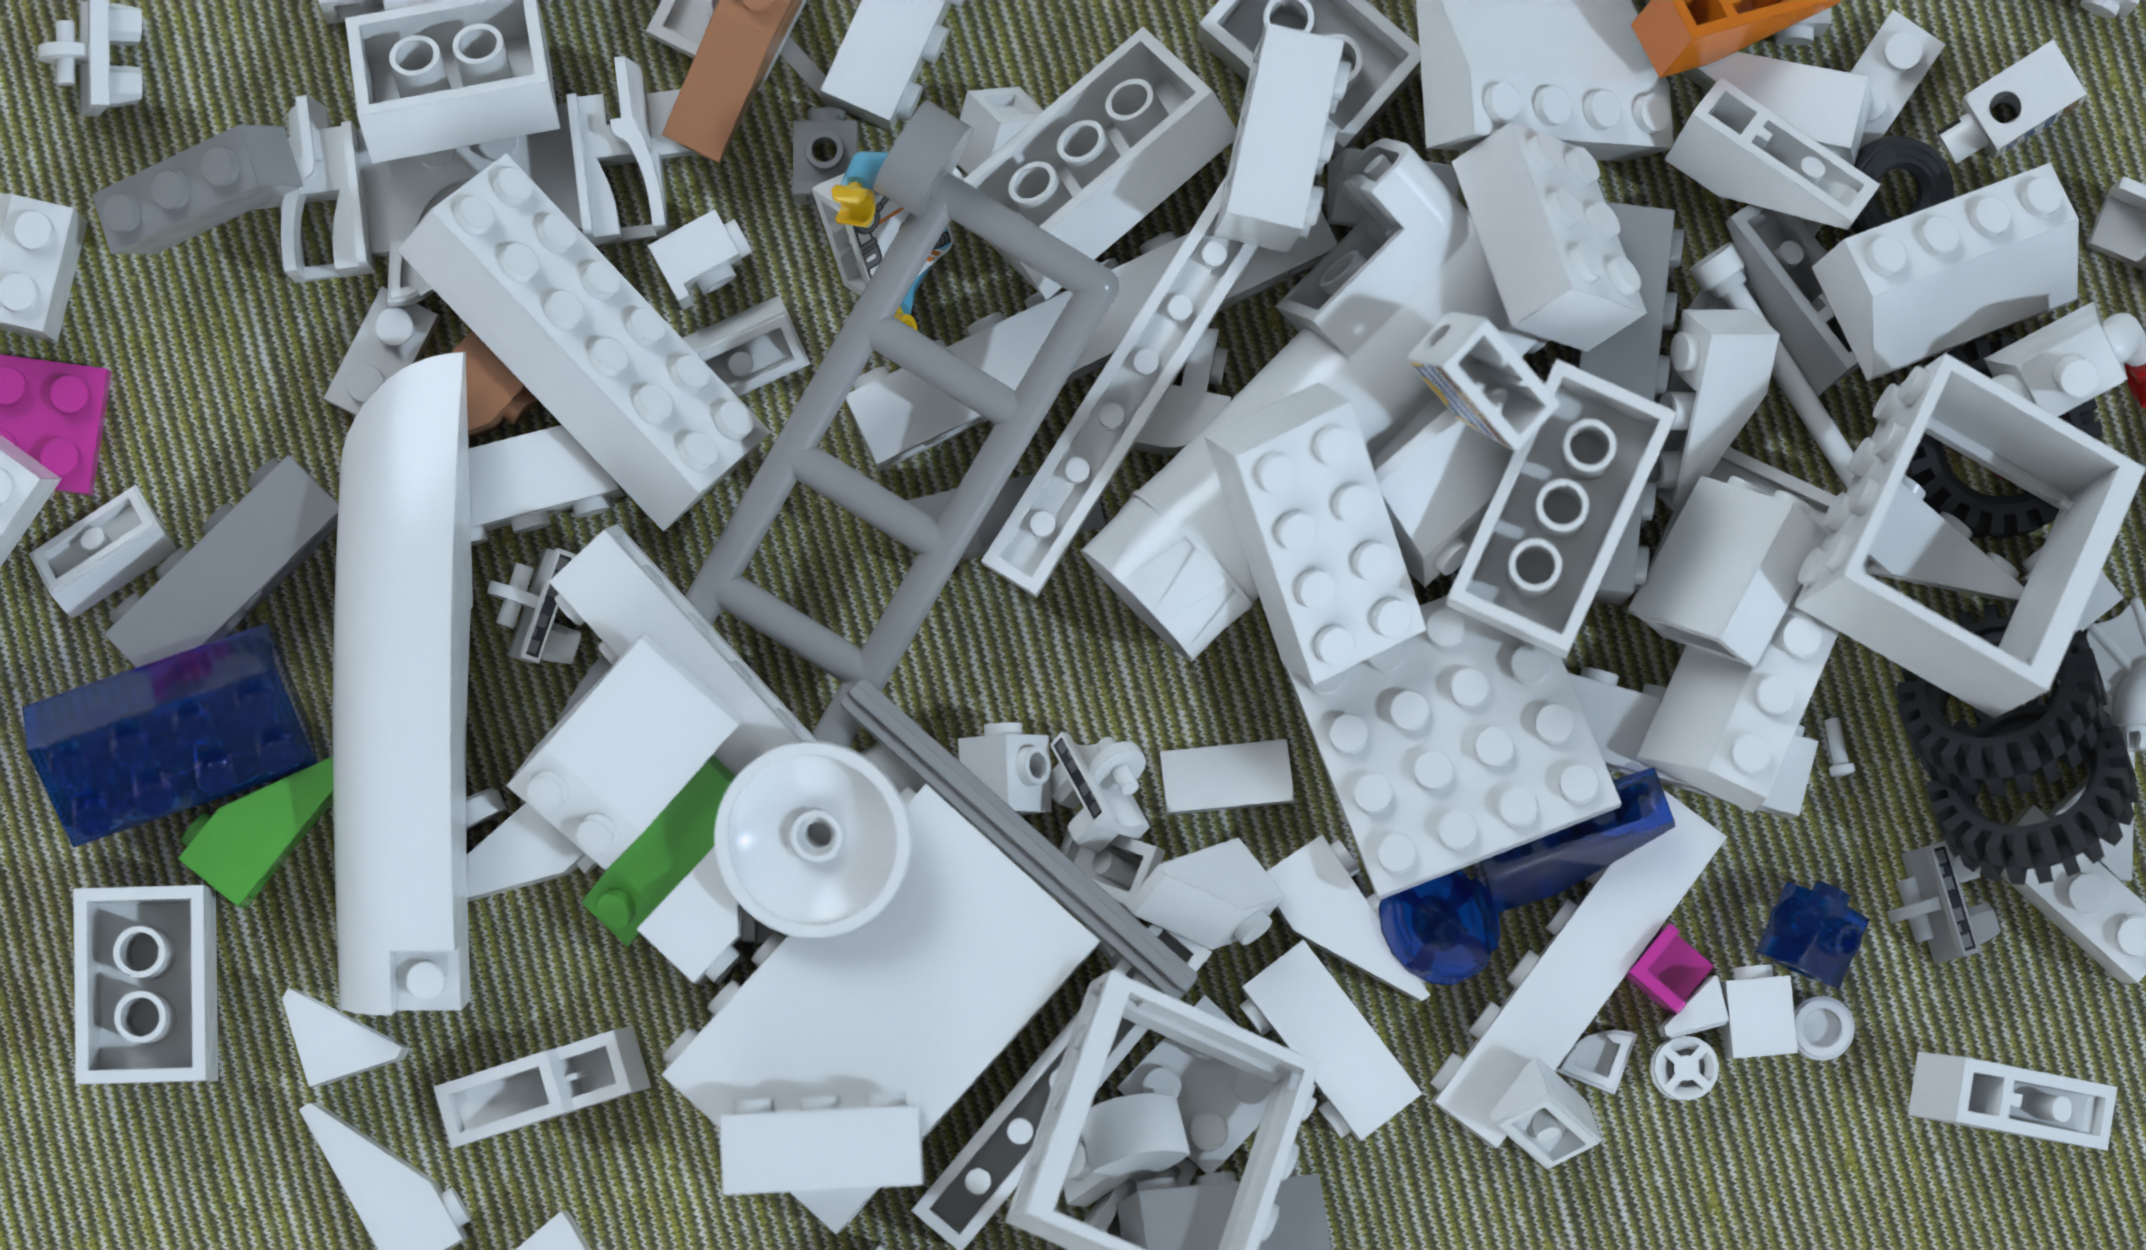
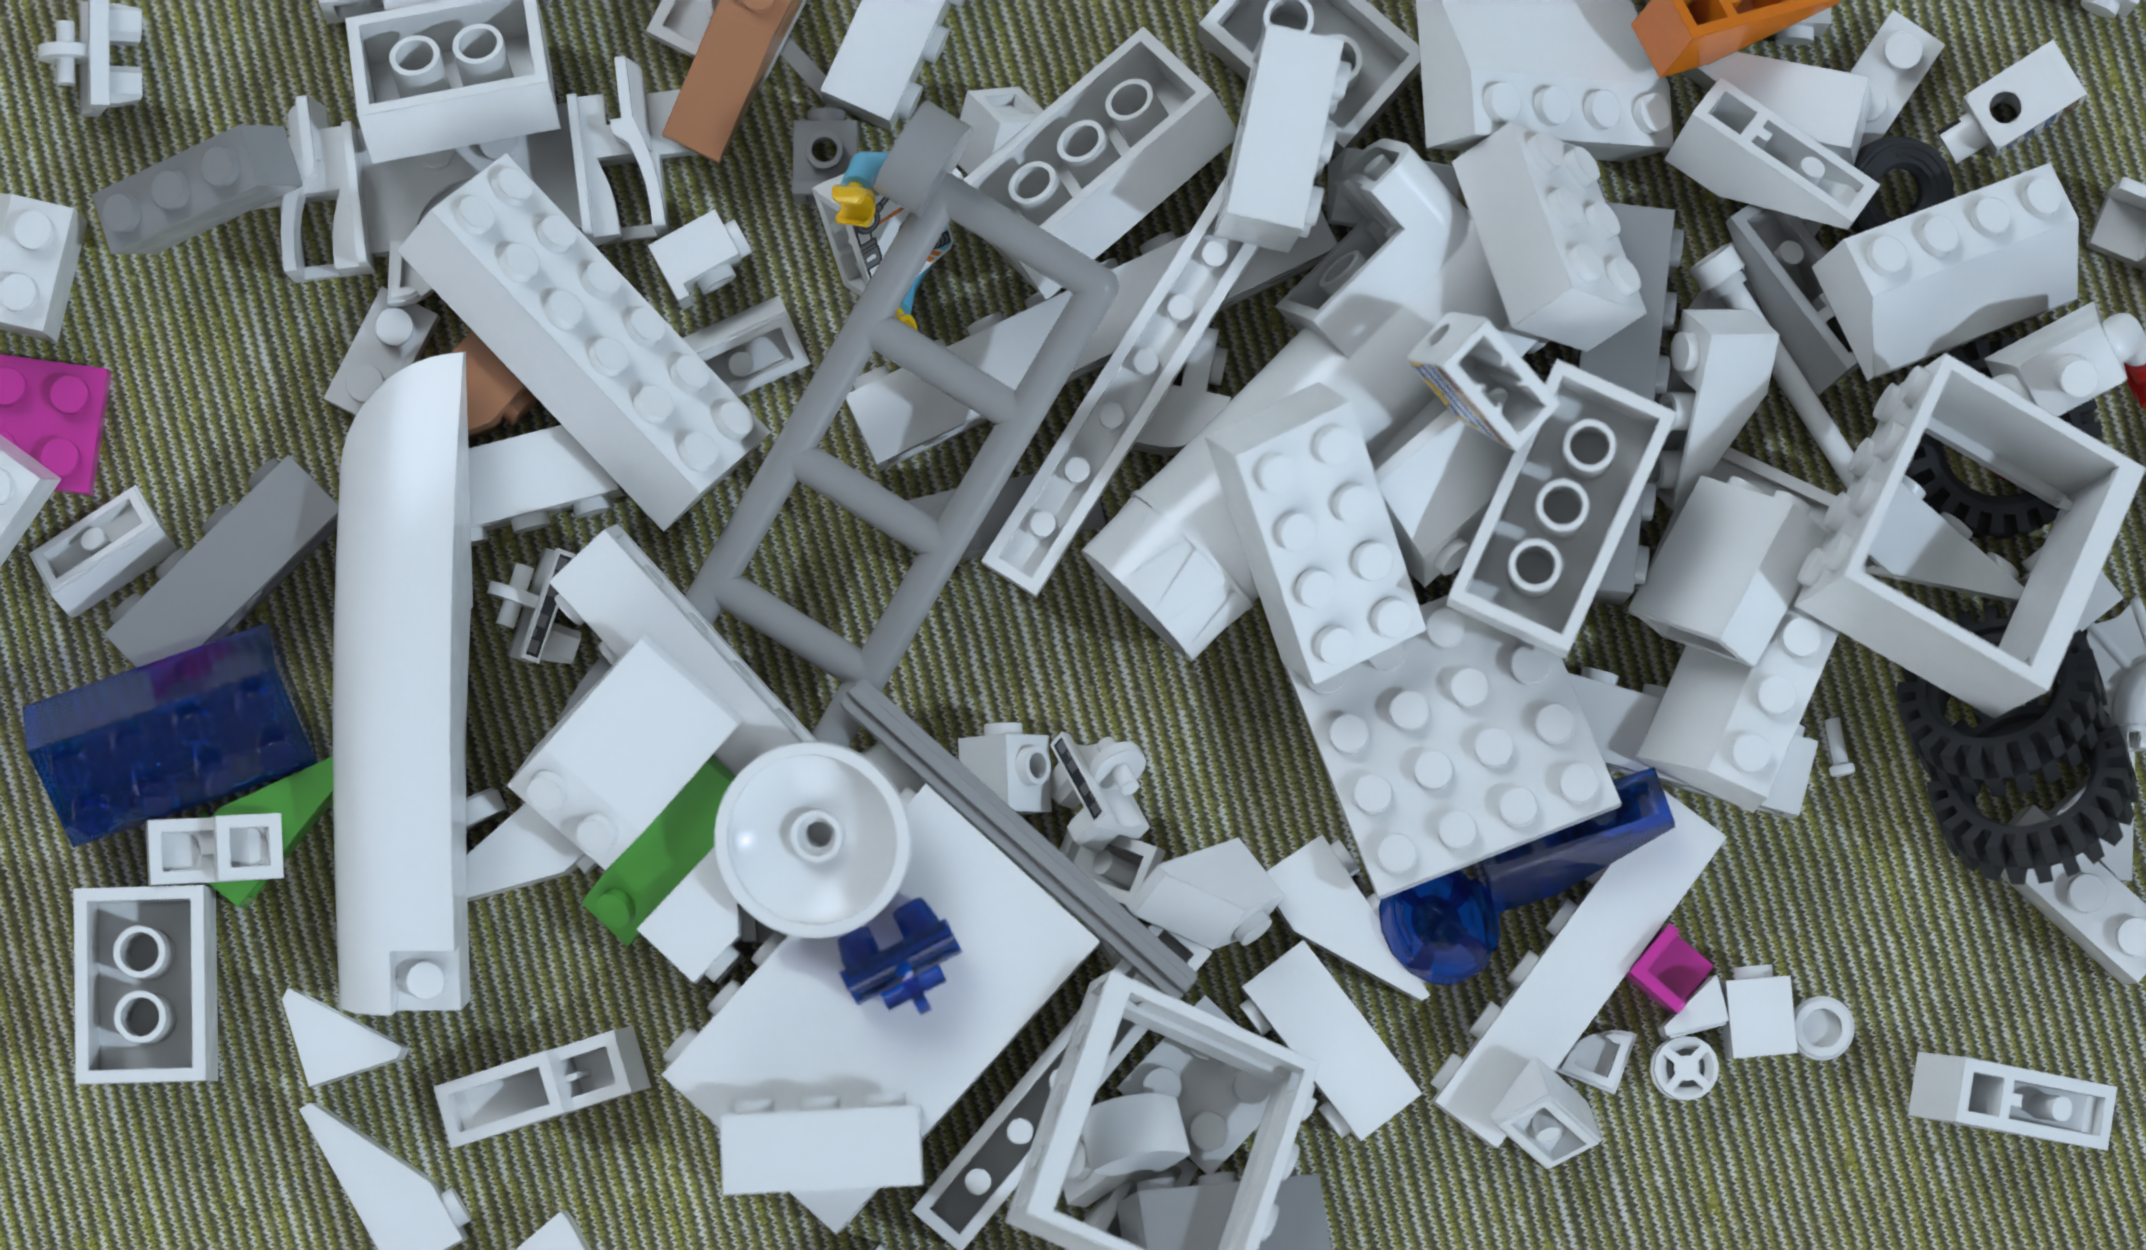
white slope [1160,739,1295,815] -> none
clear blue brick [1755,880,1870,990] -> none
light grey hips [1887,841,2000,964] -> none
none -> white slope [146,813,284,886]
none -> clear blue hips [837,897,962,1016]

